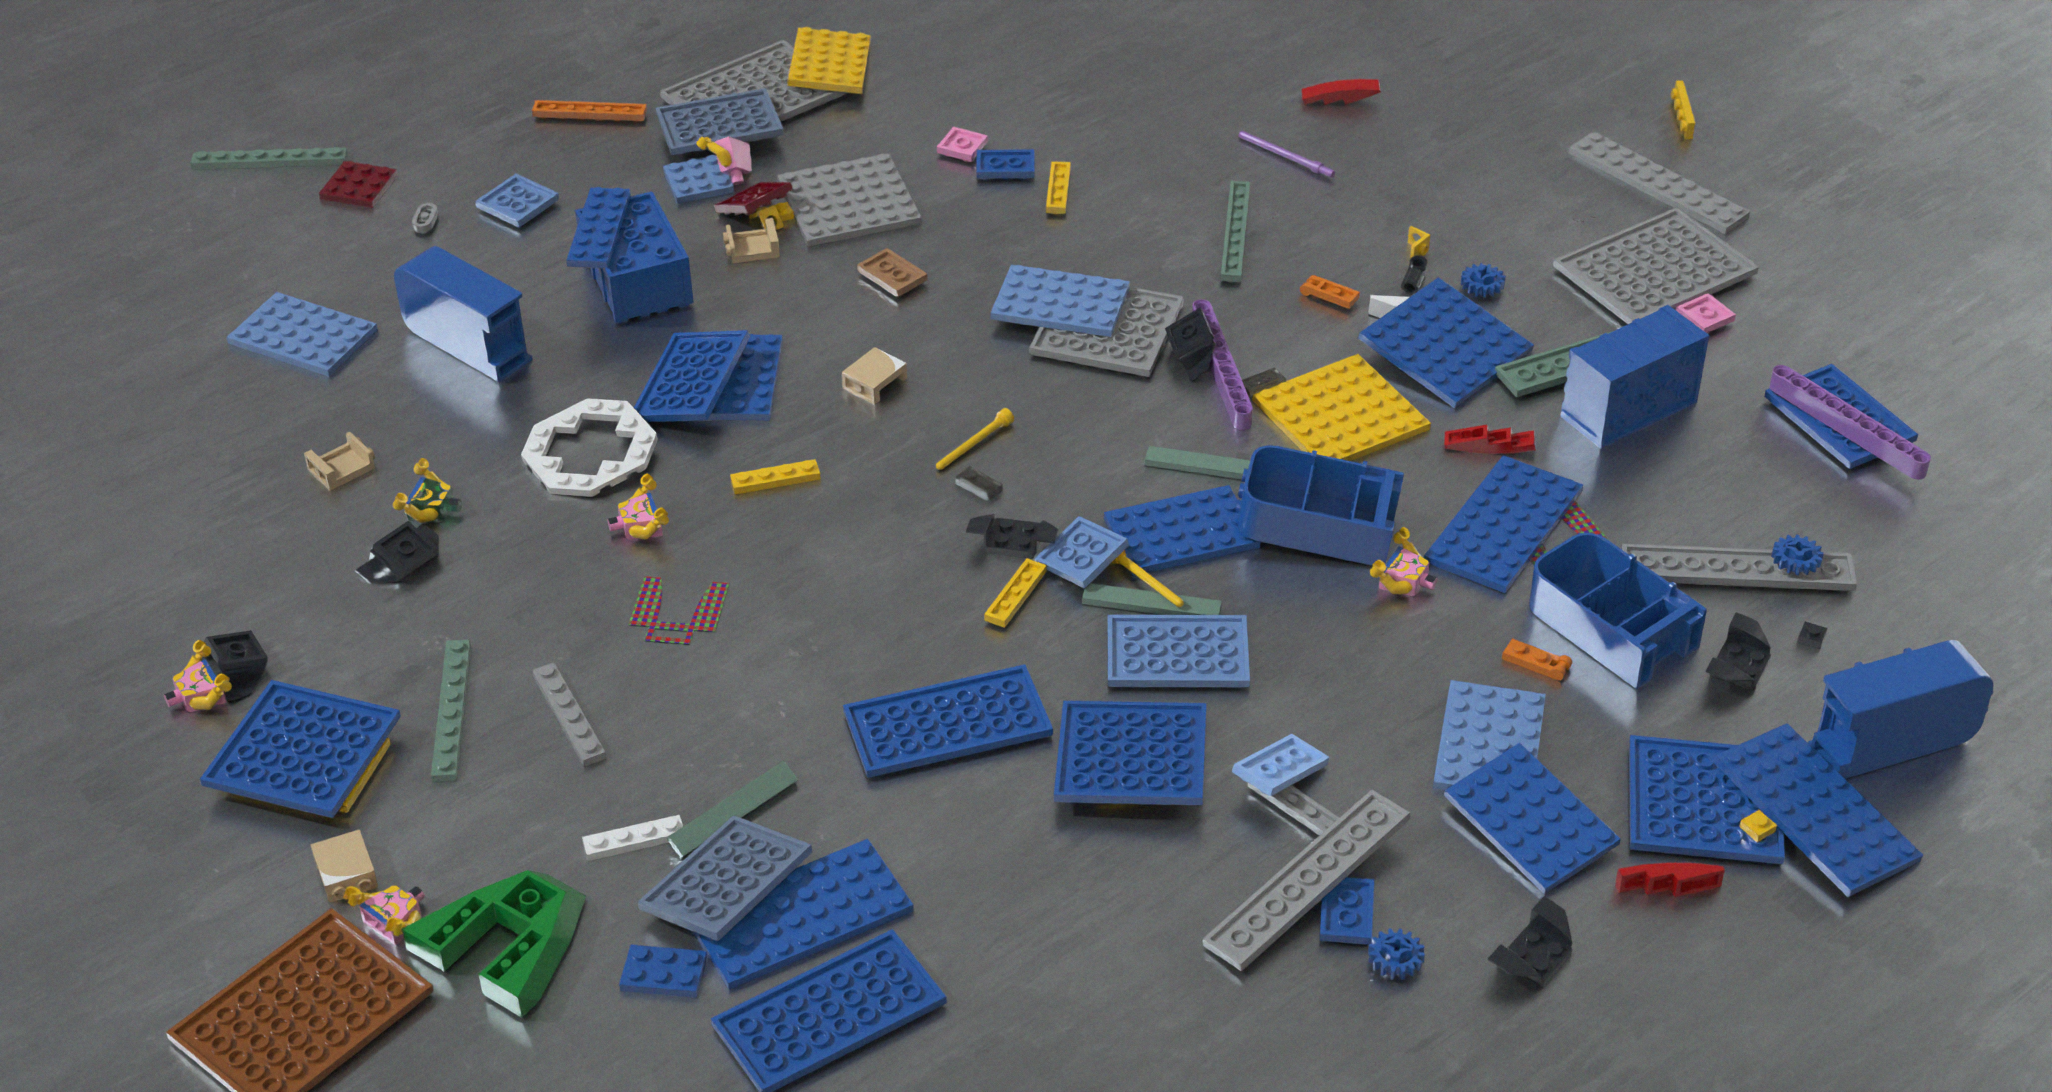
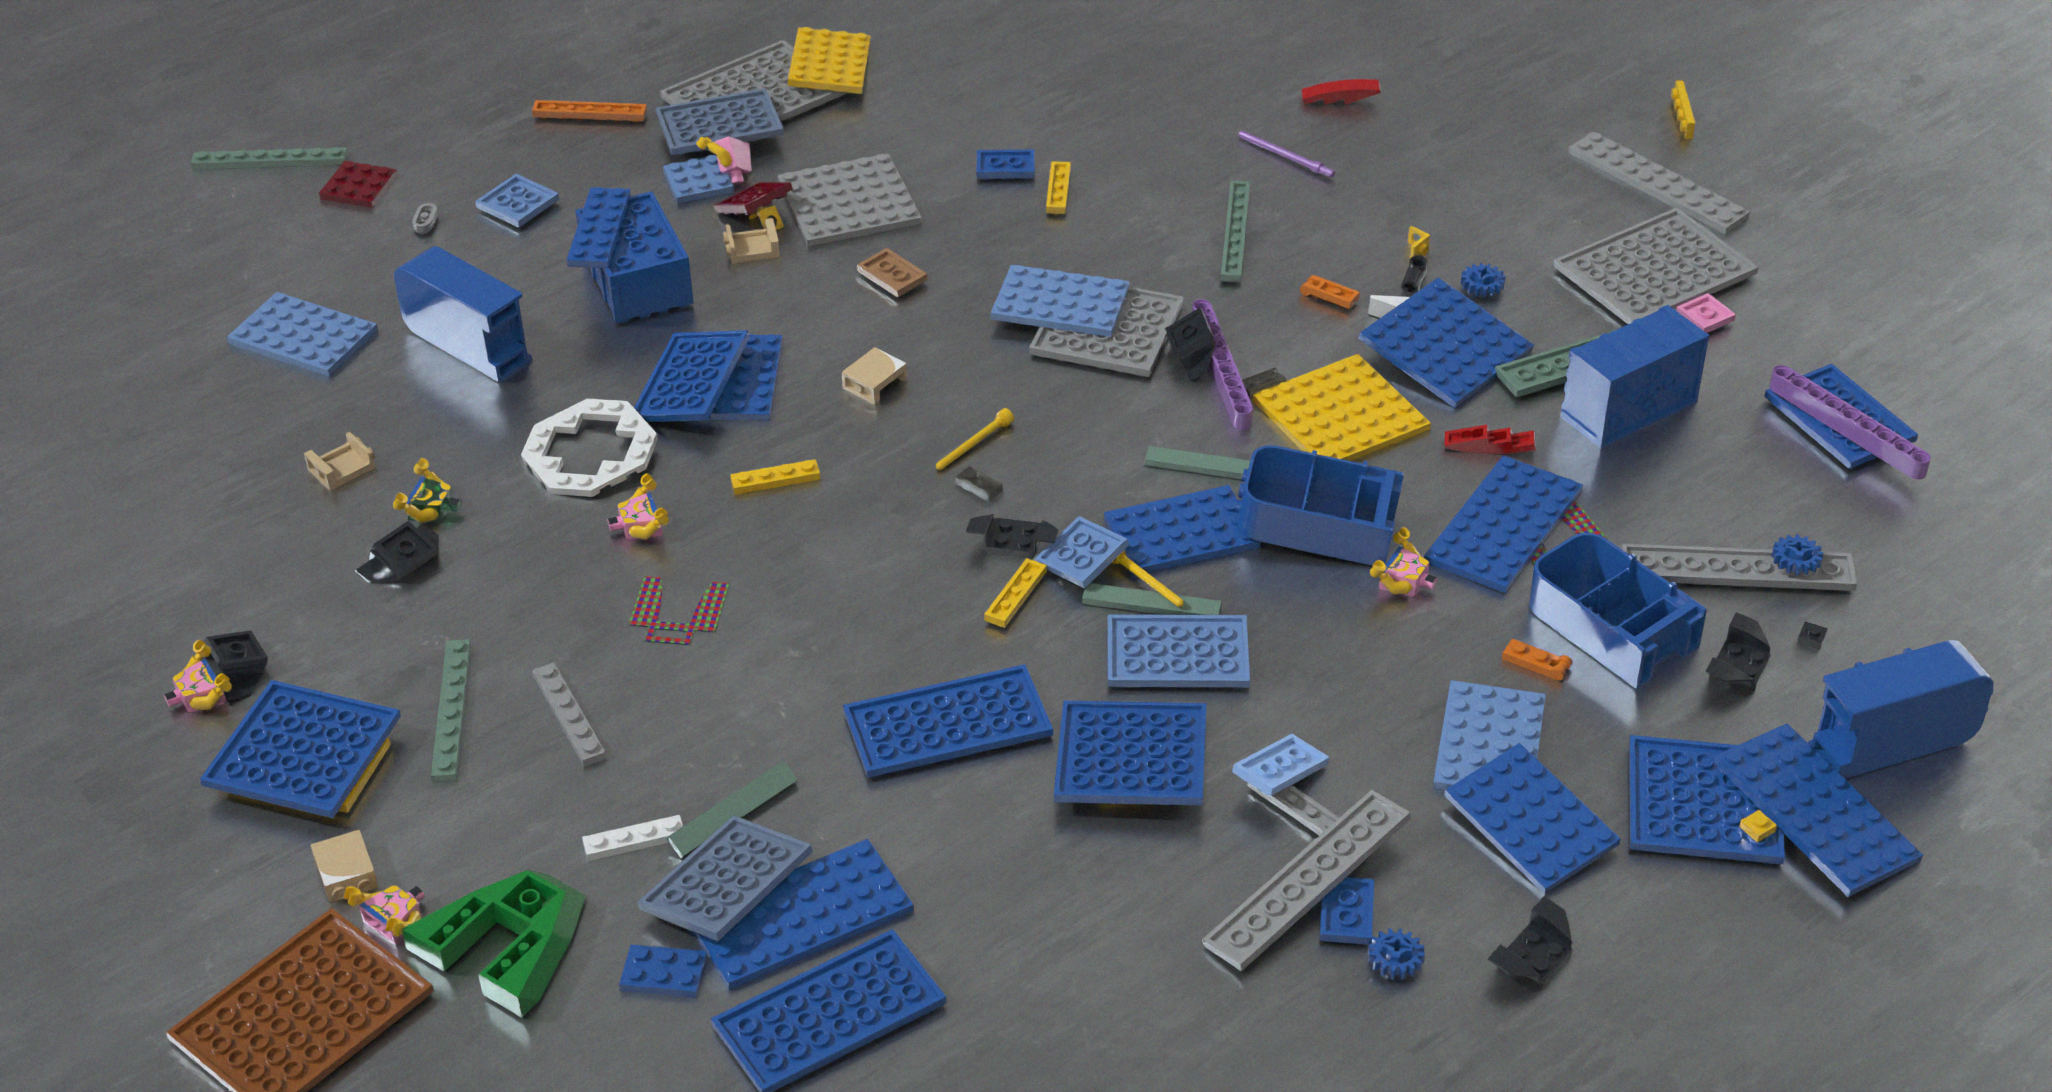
yellow plate [769,202,794,223] -> none
bright pink plate [937,127,988,162] -> none
red slope [1615,863,1725,897] -> none

